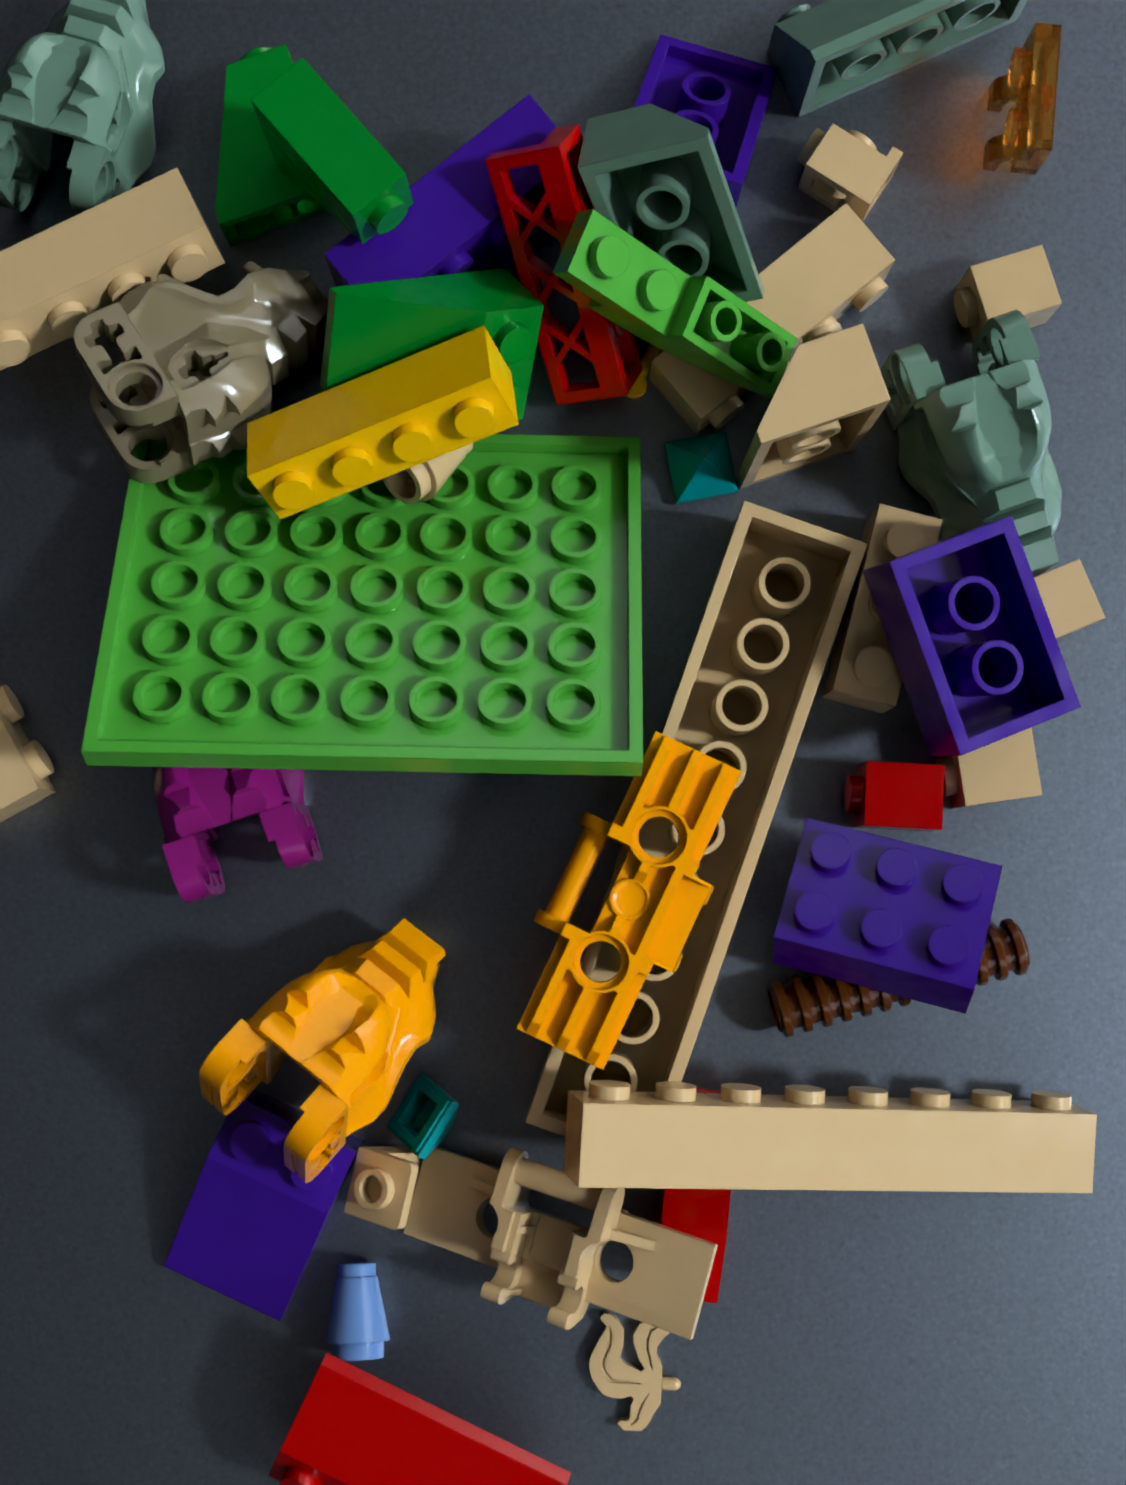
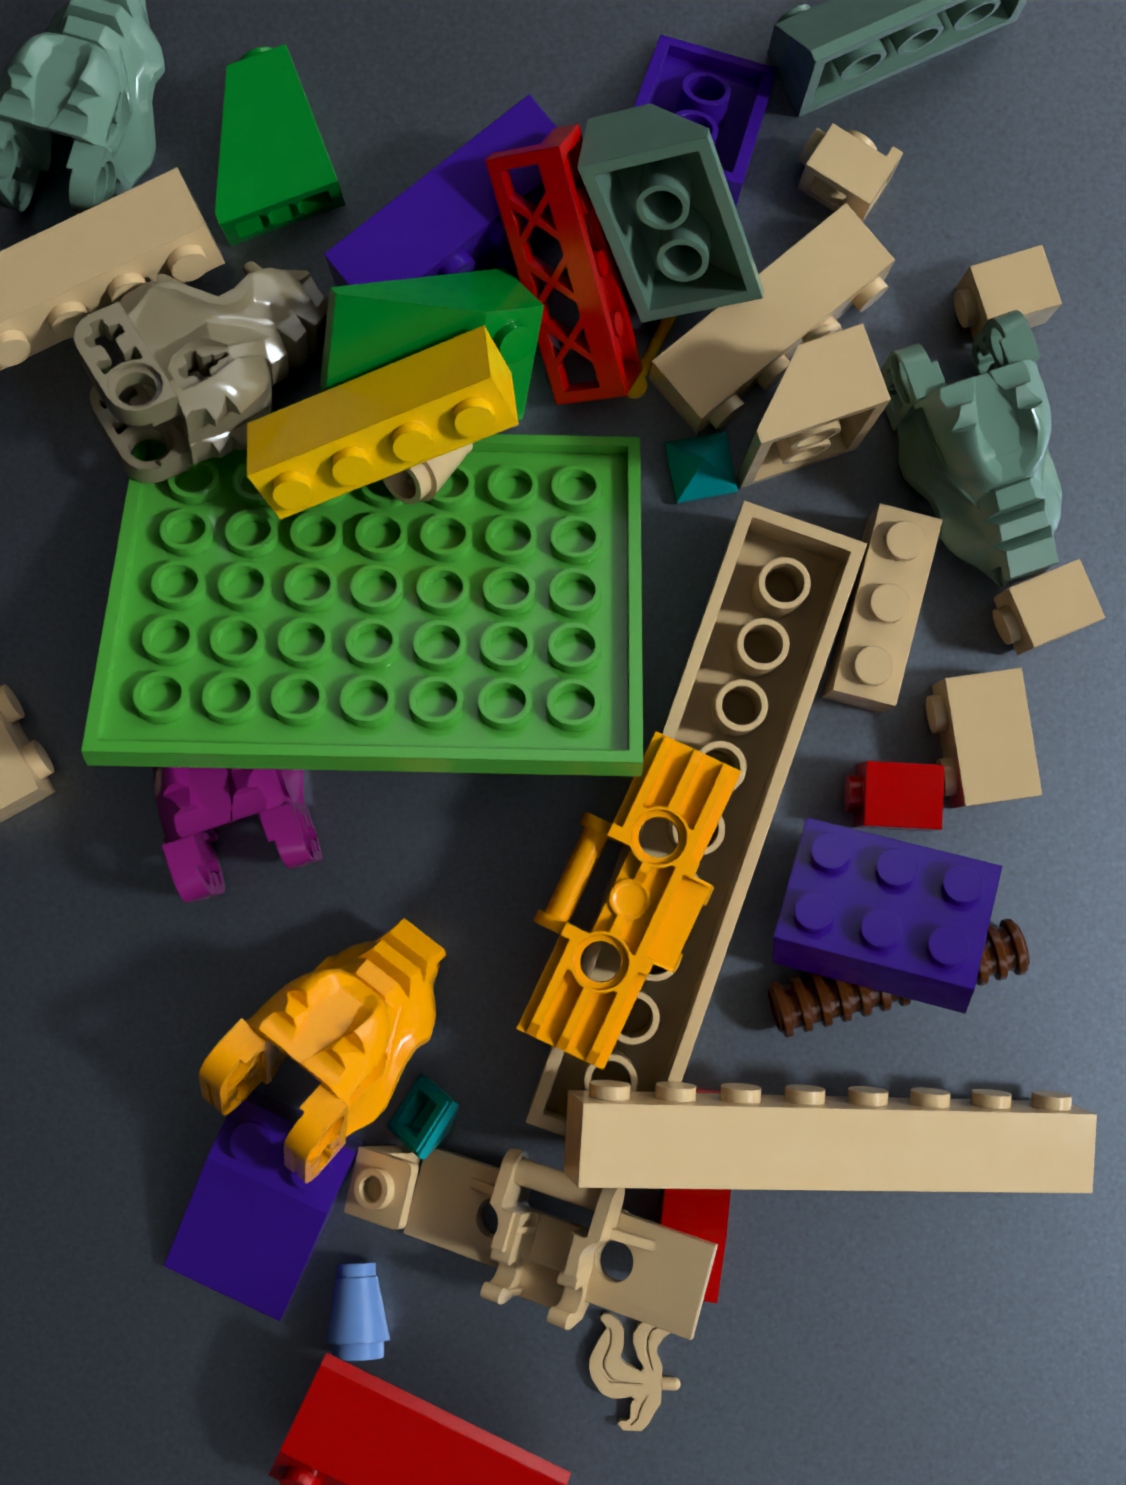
green slope [250,57,414,244] -> none
bright green slope [553,209,798,397] -> none
dark purple brick [862,516,1081,756] -> none
clear orange plate [983,23,1062,175] -> none

